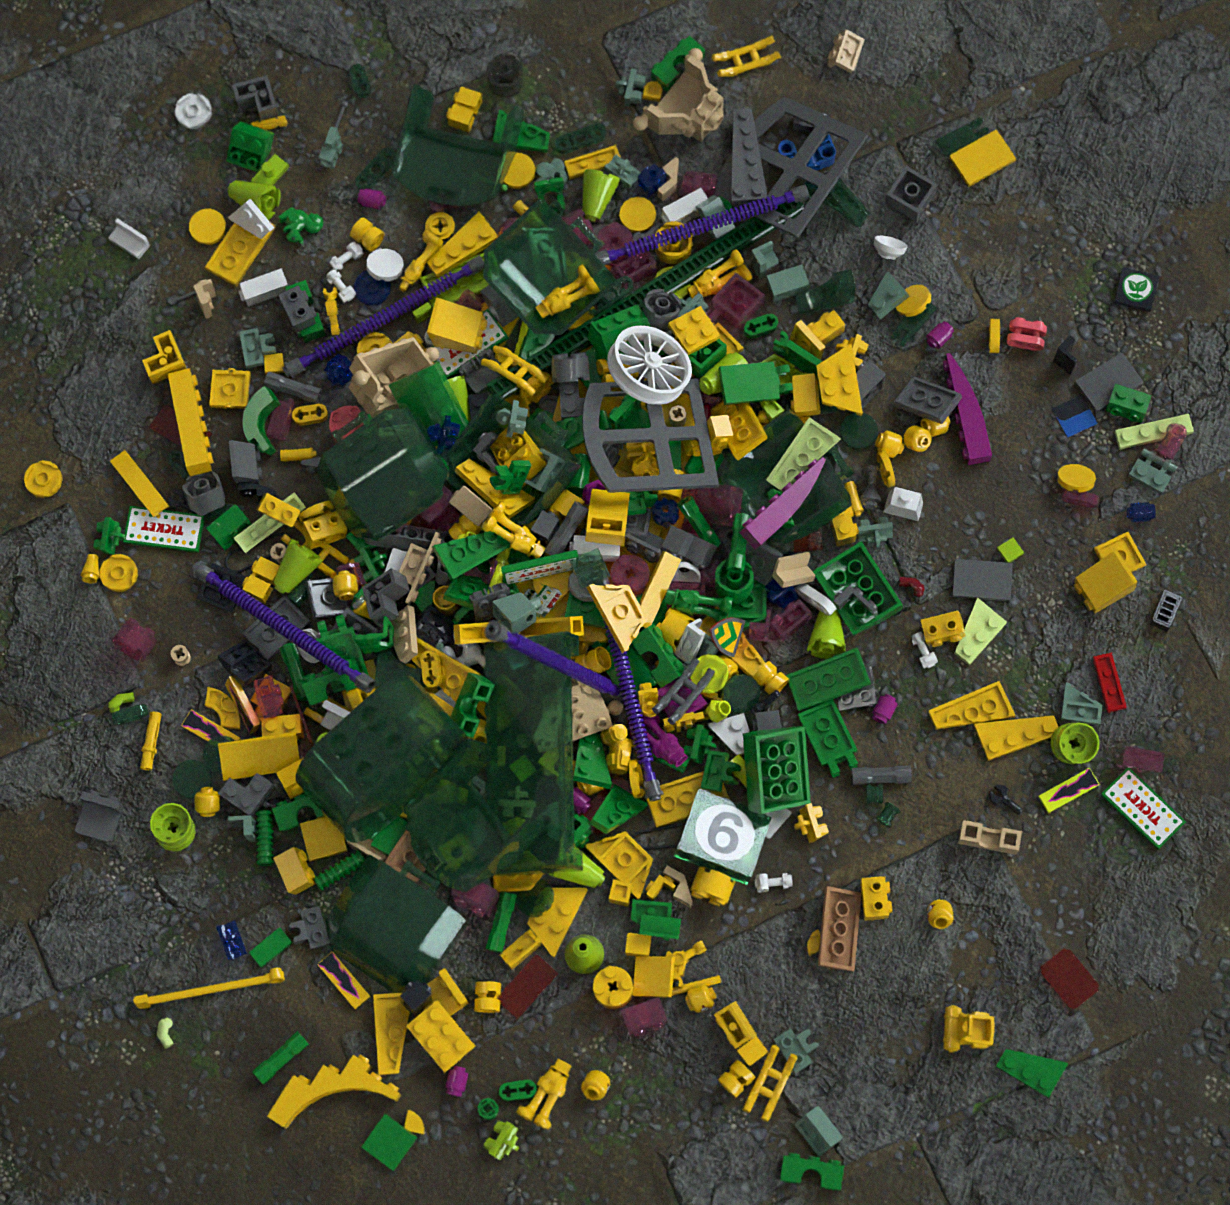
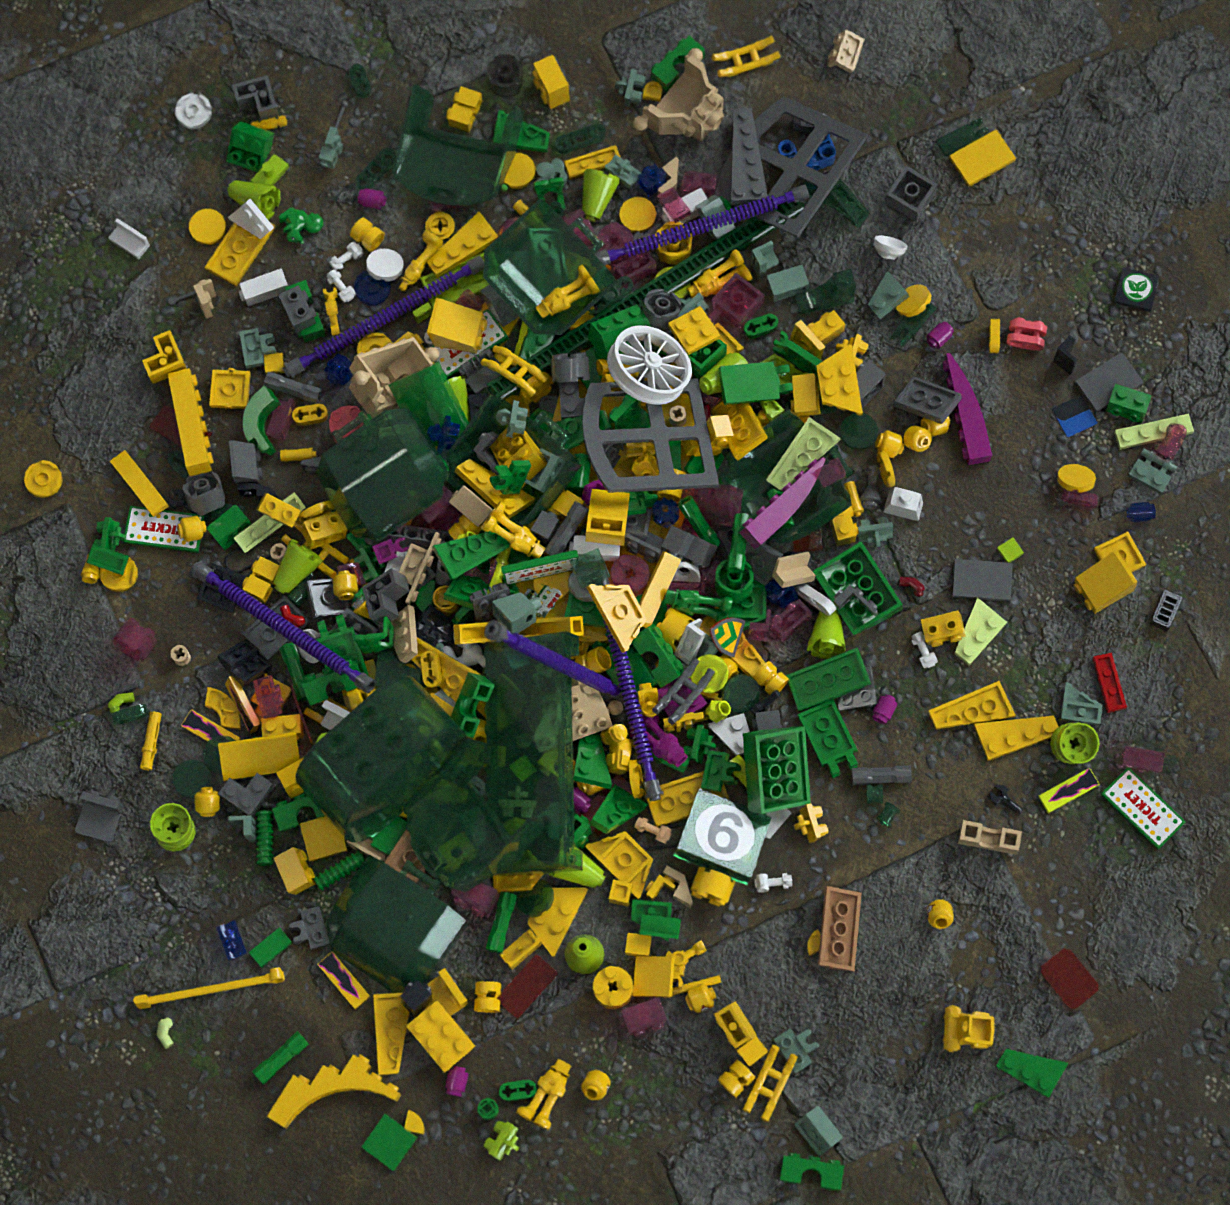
yellow brick [860,876,892,921] -> none
none -> green tile [86,544,130,575]
none -> yellow head [177,516,206,542]
none -> red arm [280,605,305,627]
none -> magenta plate [372,537,409,564]
none -> yellow brick [532,55,570,109]
none -> light nougat bar [634,817,672,844]
none -> clear pink tile [657,187,691,223]
none -> clear pink panel [815,457,846,488]

